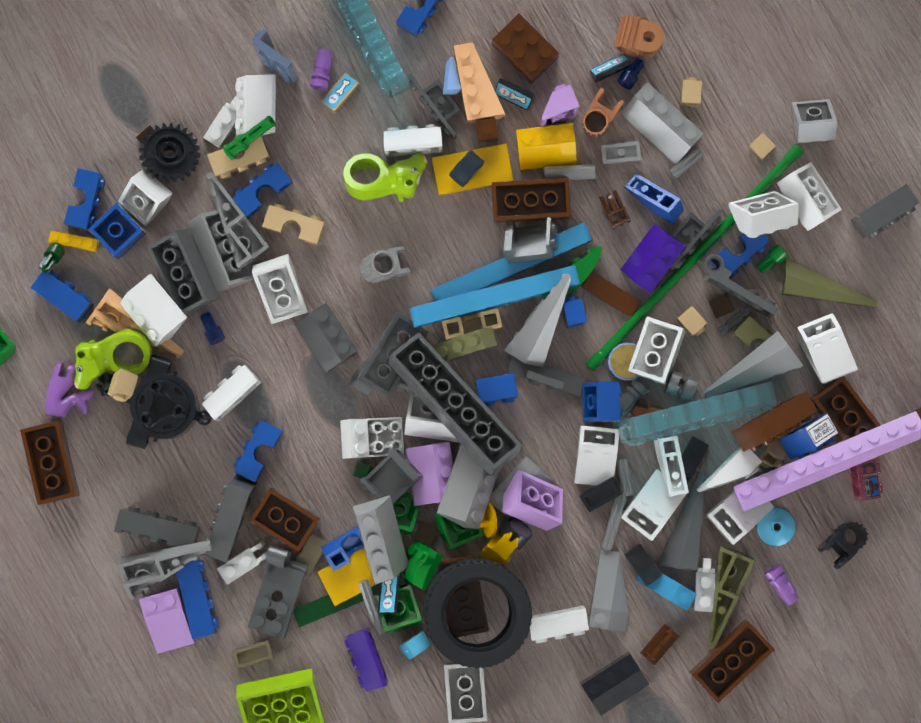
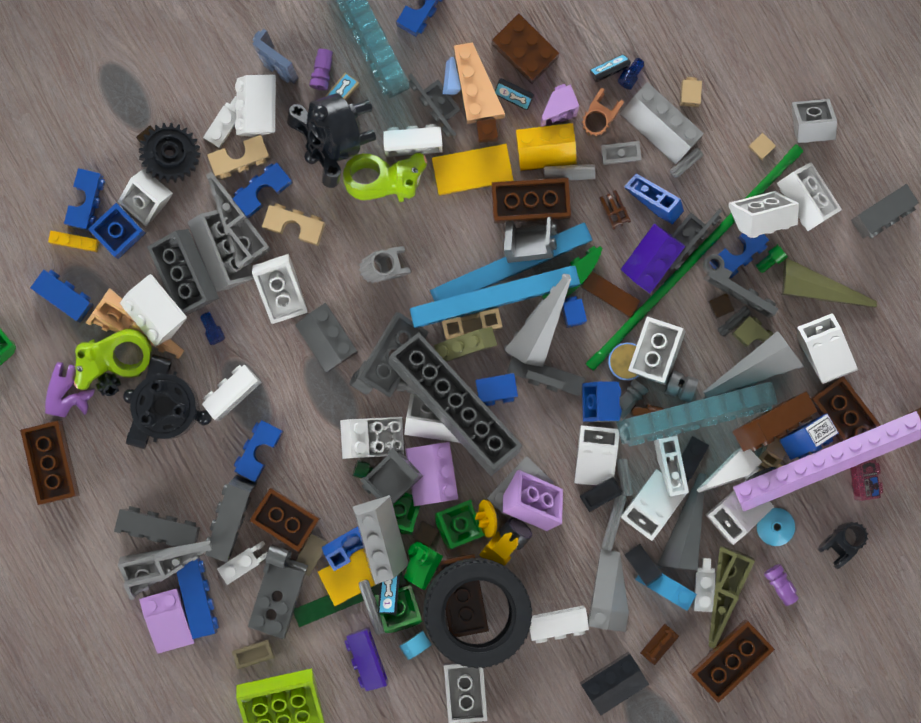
dark green piece [39,243,65,273] -> none
tan brick [108,369,138,402] -> none
green pin [223,116,276,160] -> none
light grey slope [437,444,499,529] -> none
black wheel [449,150,484,187] -> none
nougat piece [614,16,664,57] -> none
tan brick [676,306,707,337] -> none
none -> black piece [287,93,376,188]

